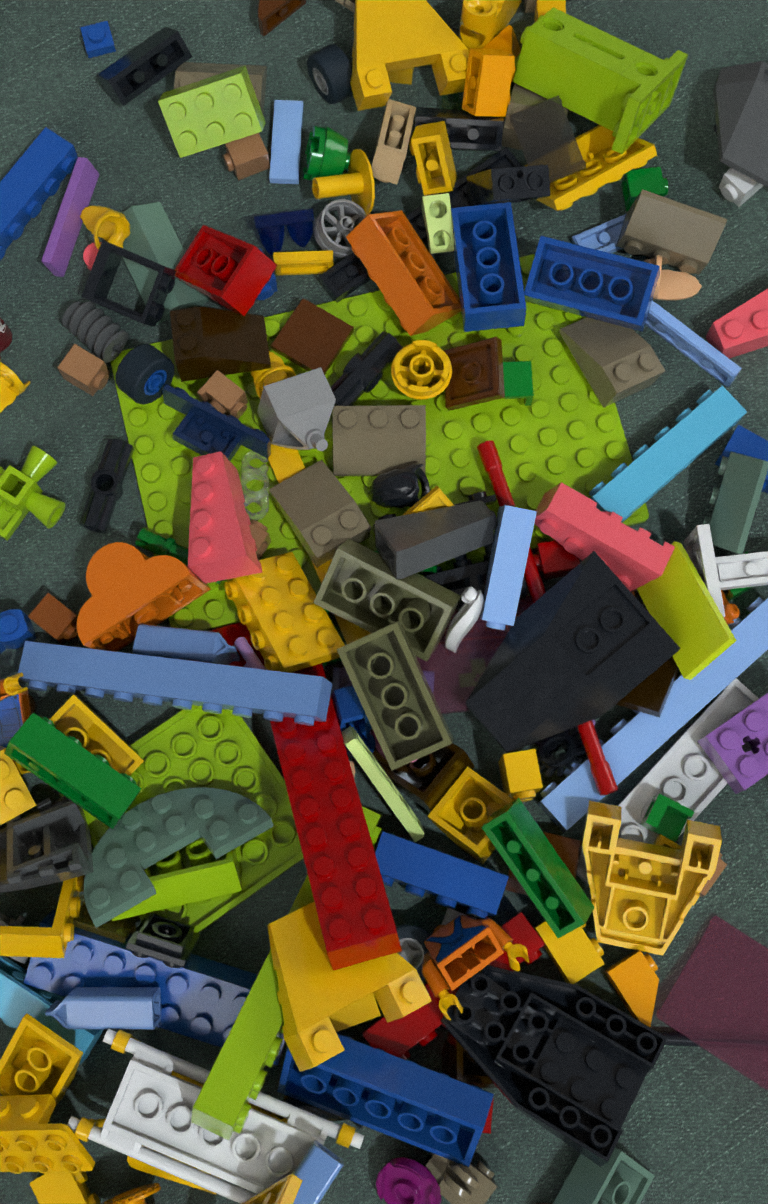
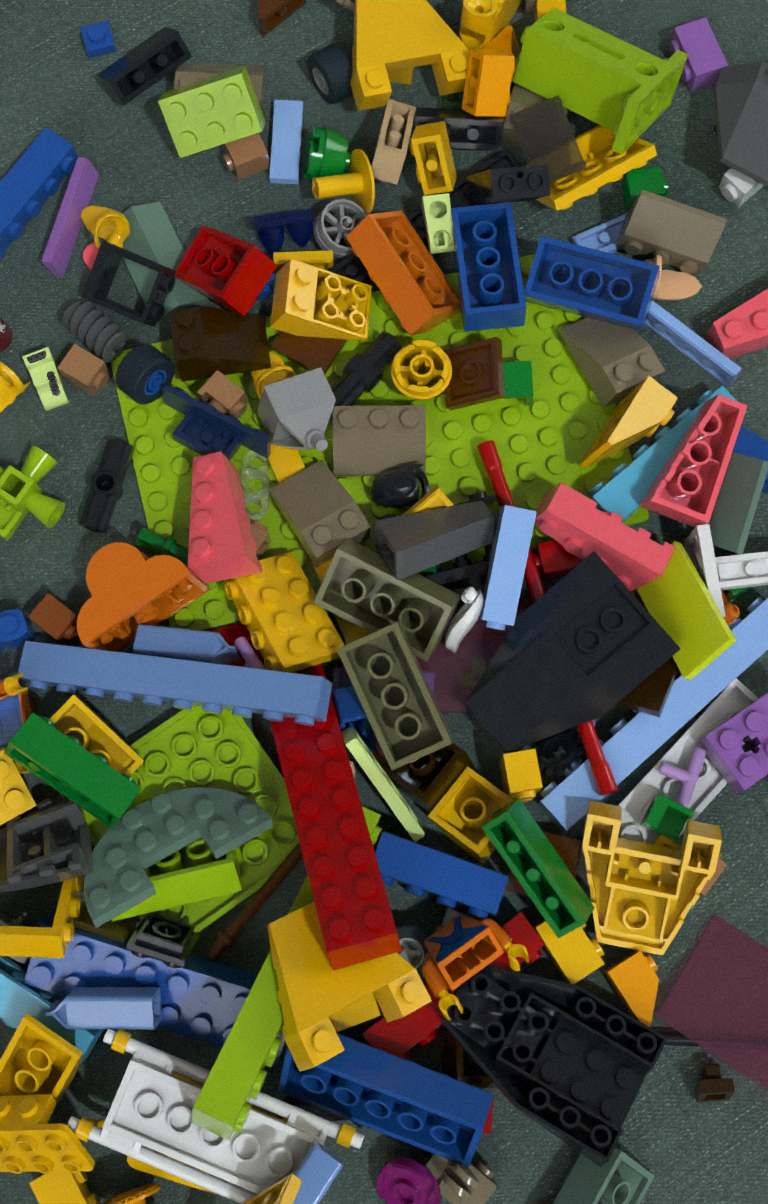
none -> yellowish green leg [22,347,69,411]
none -> reddish brown bar [206,841,303,962]
none -> yellow slope [270,259,372,341]
none -> yellow slope [579,376,678,468]
none -> coral wedge [639,394,748,527]
none -> lavender piece [659,747,706,808]
none -> medium lavender brick [668,17,728,92]
none -> dark brown tile [694,1063,735,1102]

